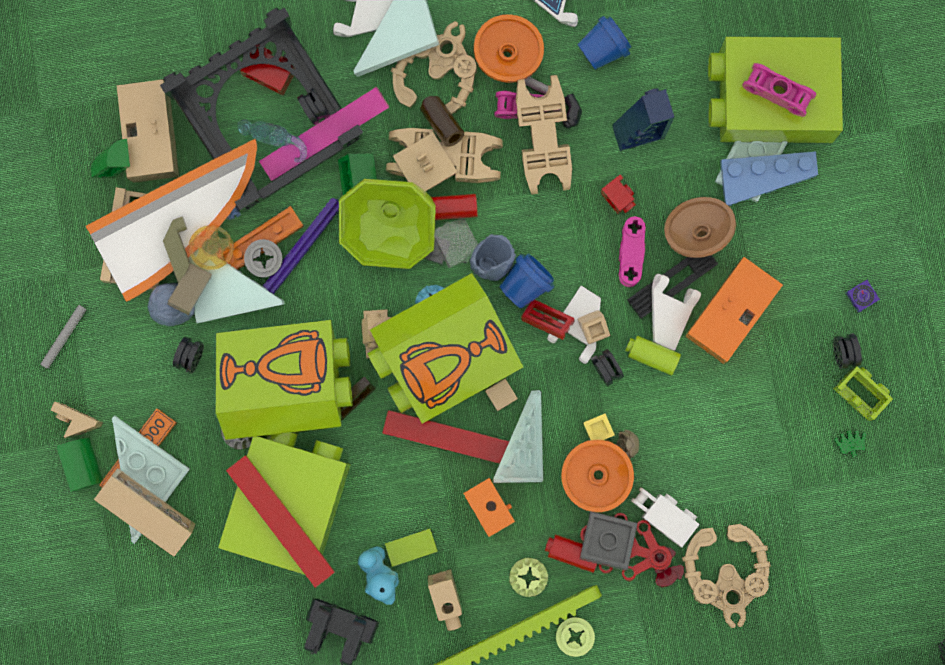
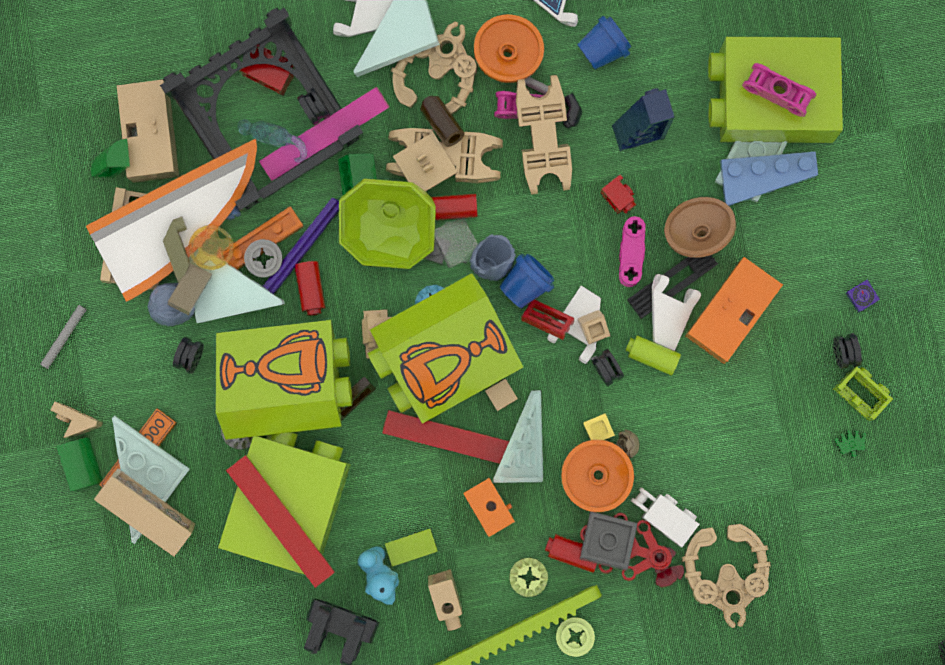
none -> red brick [295,261,325,316]

